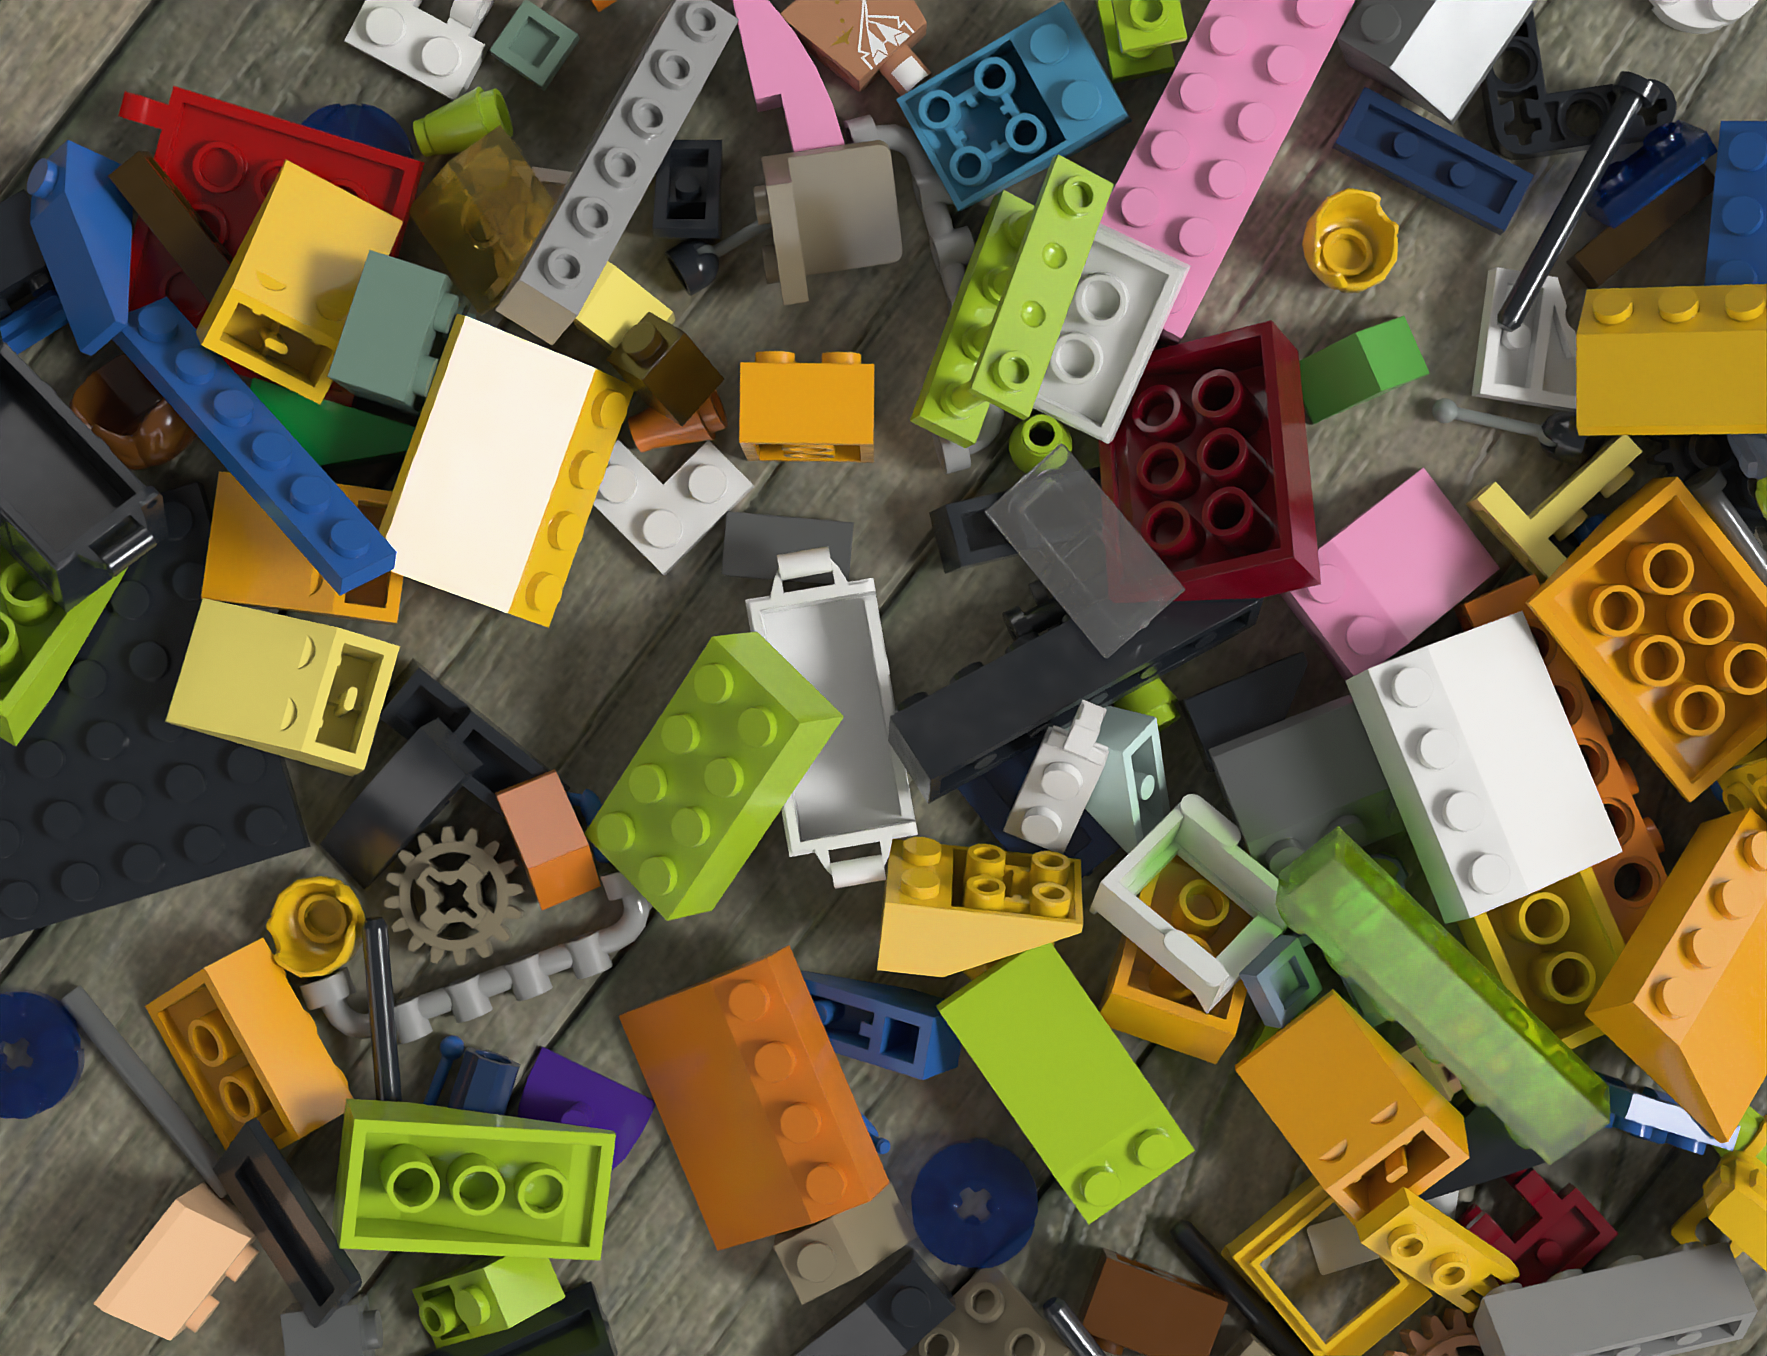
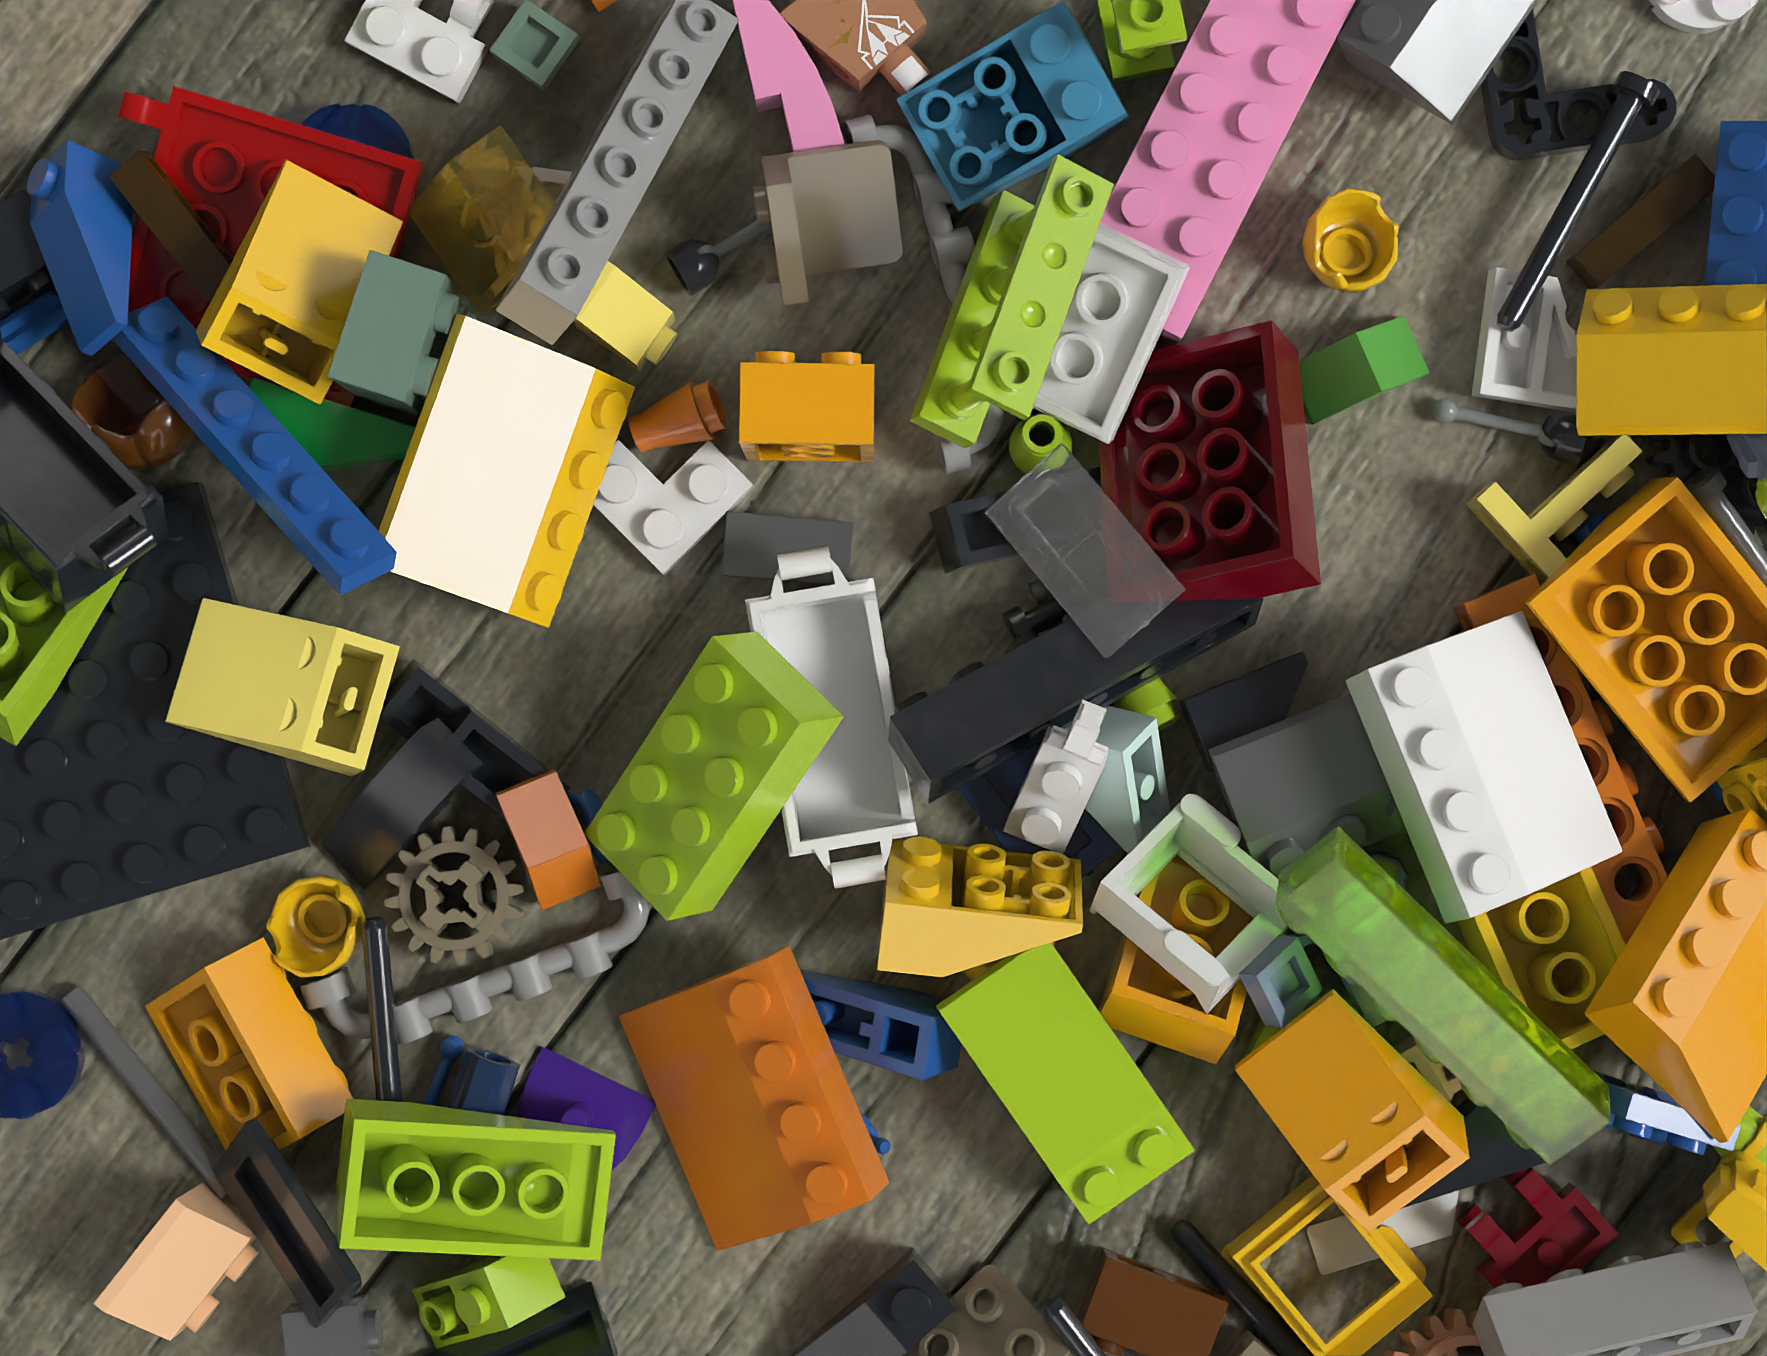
light orange slope [201,471,404,626] -> none
lime cone [413,87,513,157] -> none
dark brown brick [607,312,724,427] -> none
black slope [653,140,723,239] -> none
dark tan slope [773,1178,918,1305] -> none
clear blue plate [911,1137,1038,1269] -> none
bright pink slope [1280,468,1500,680] -> none
dark blue plate [1332,87,1534,235] -> none
yellow hinge [1355,1186,1520,1313] -> none
clear blue plate [1585,119,1718,229] -> none

